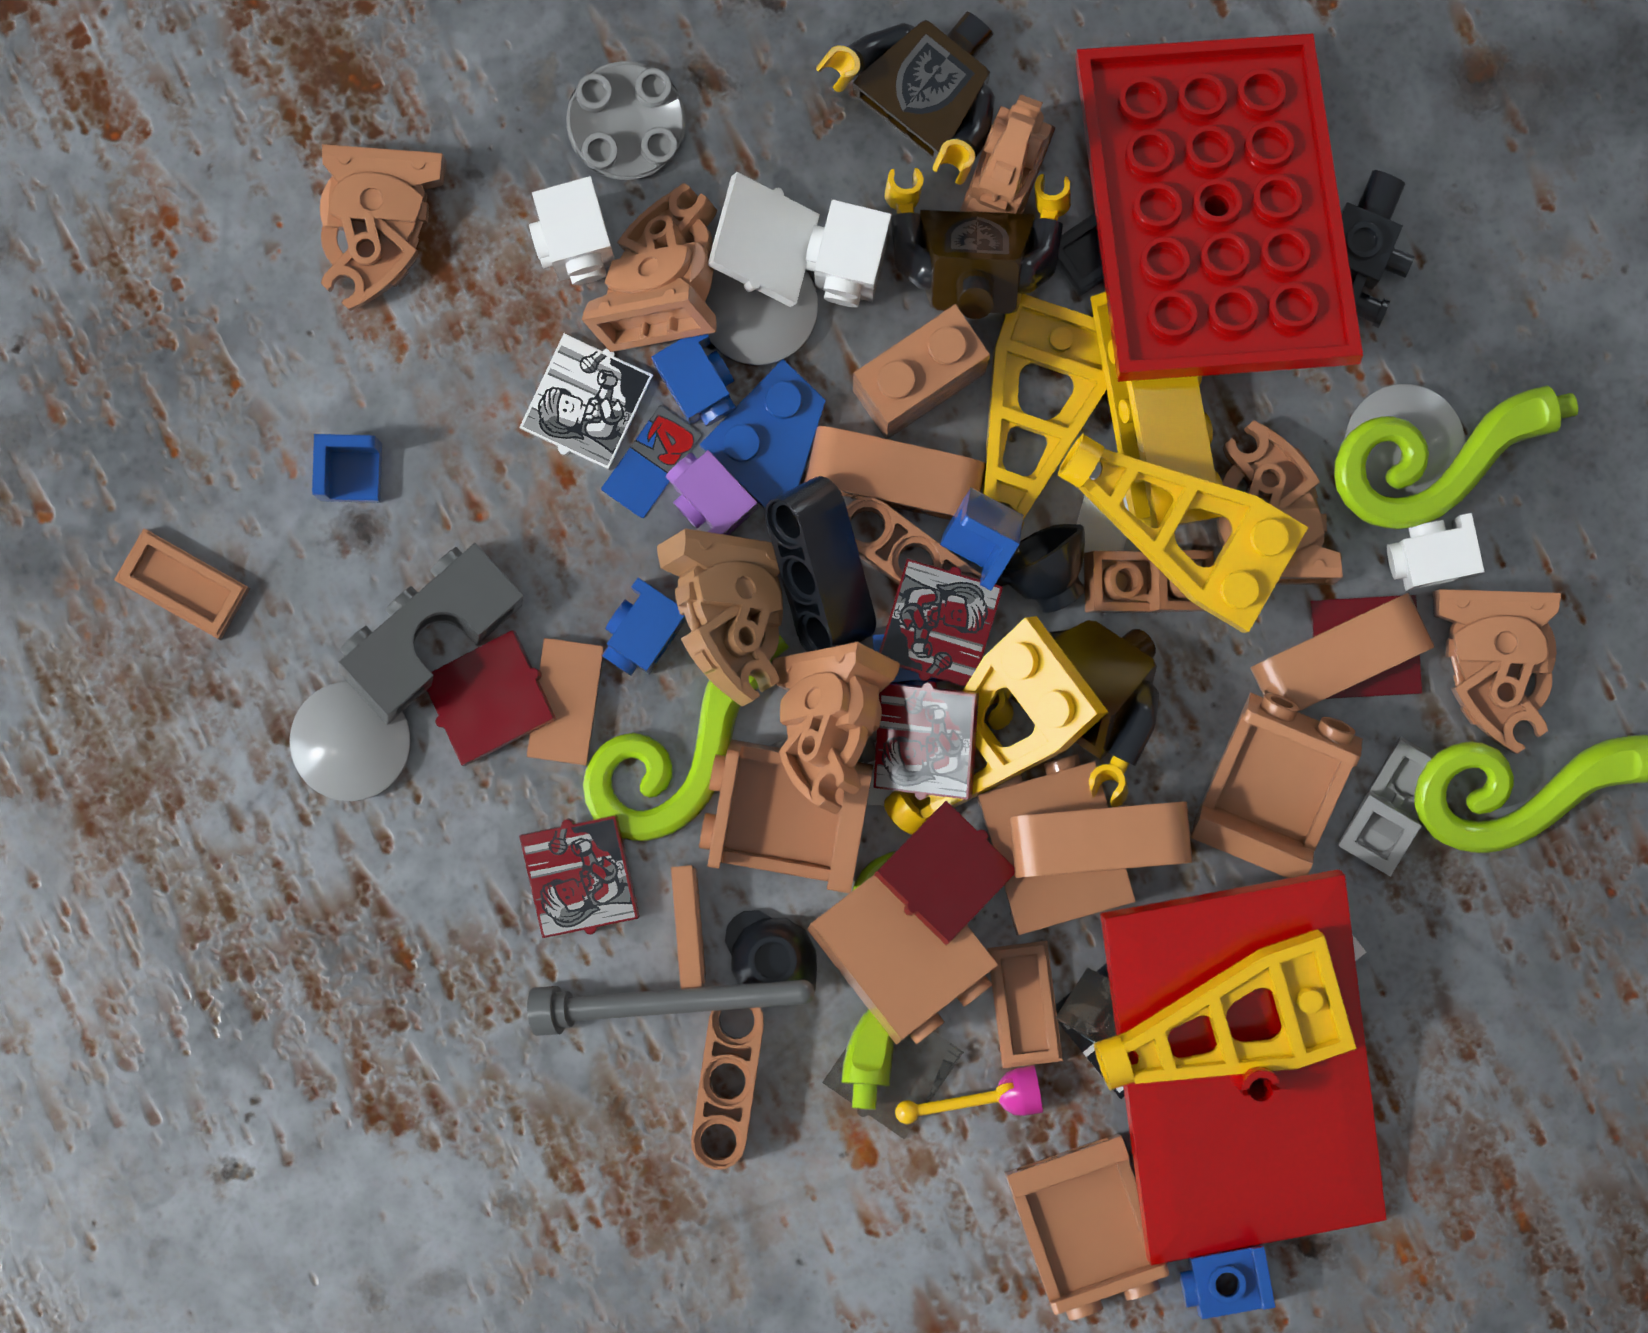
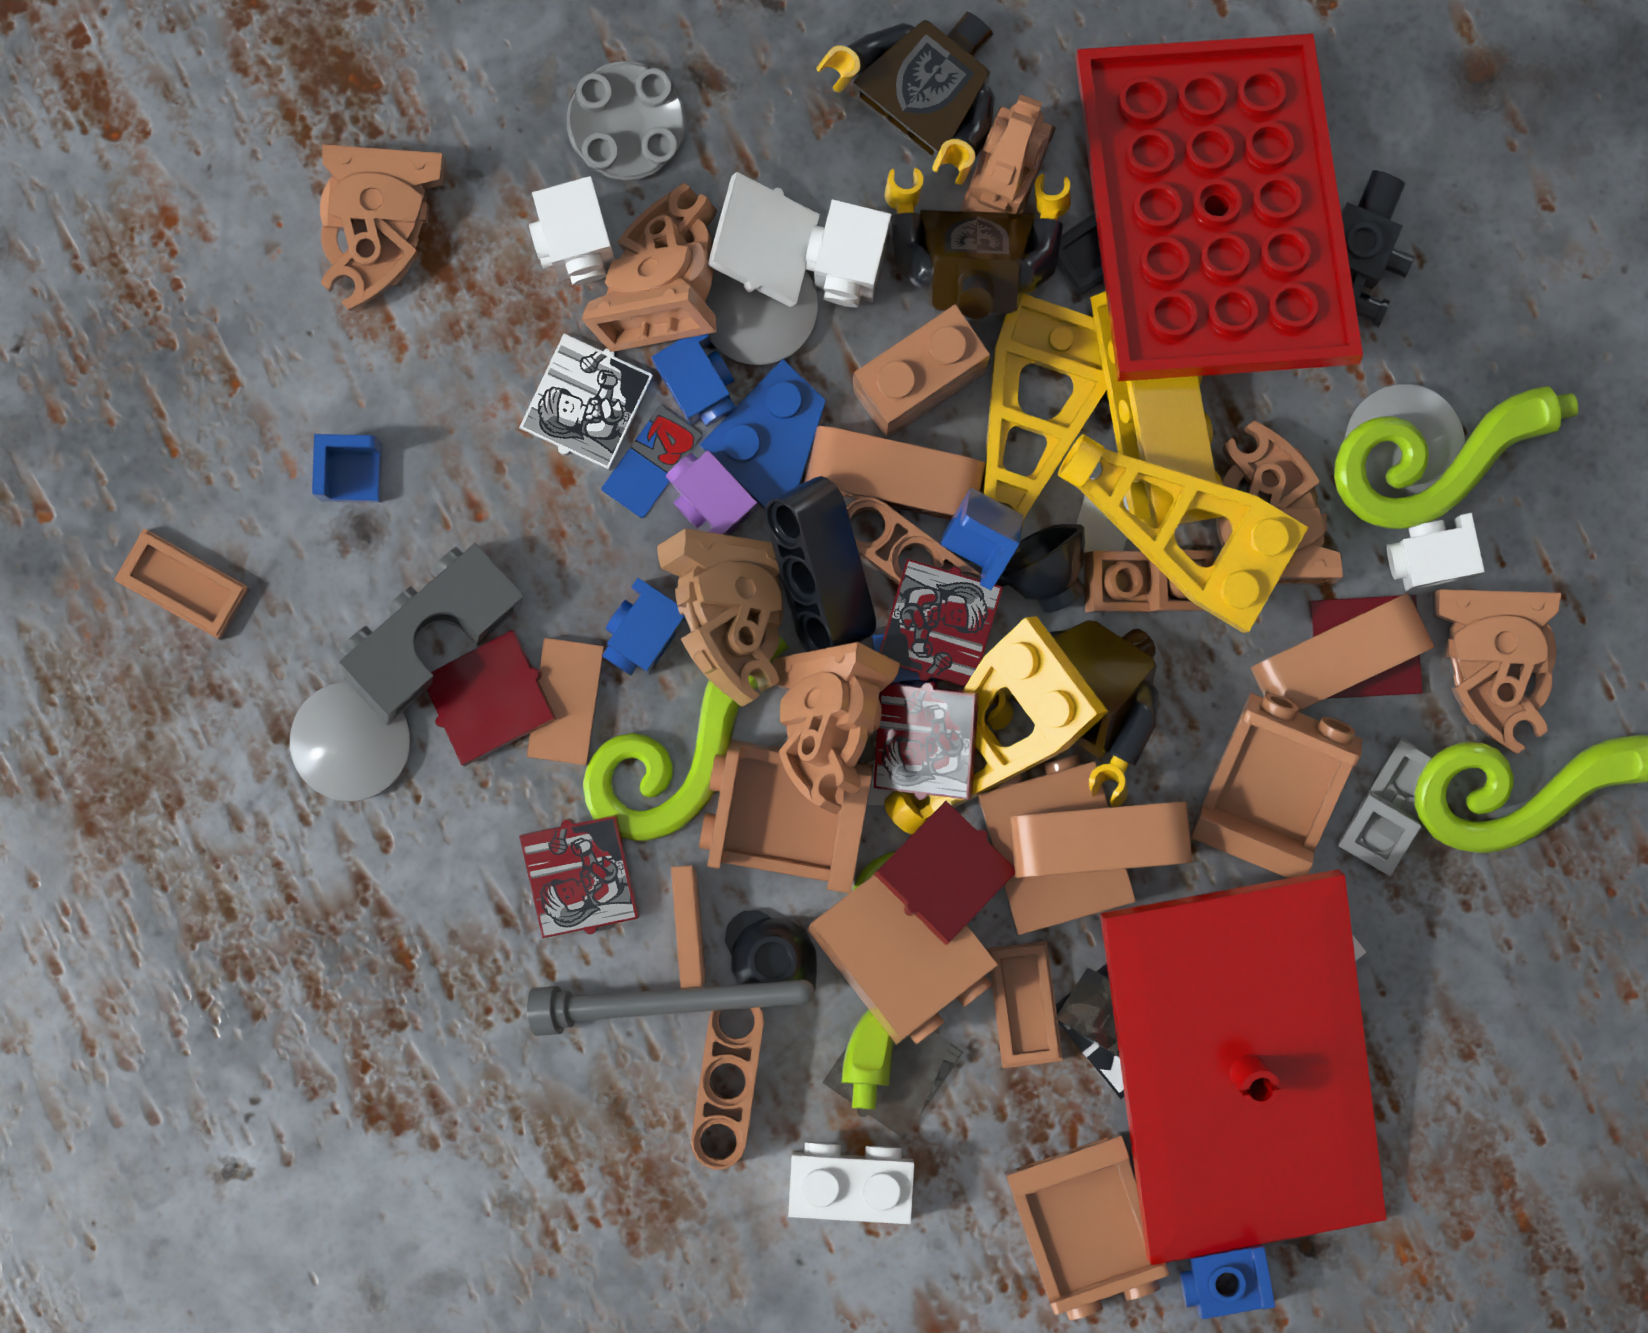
hinge [895,1065,1043,1124] -> none
yellow plate [1094,929,1356,1090] -> none
none -> white brick [788,1142,914,1224]

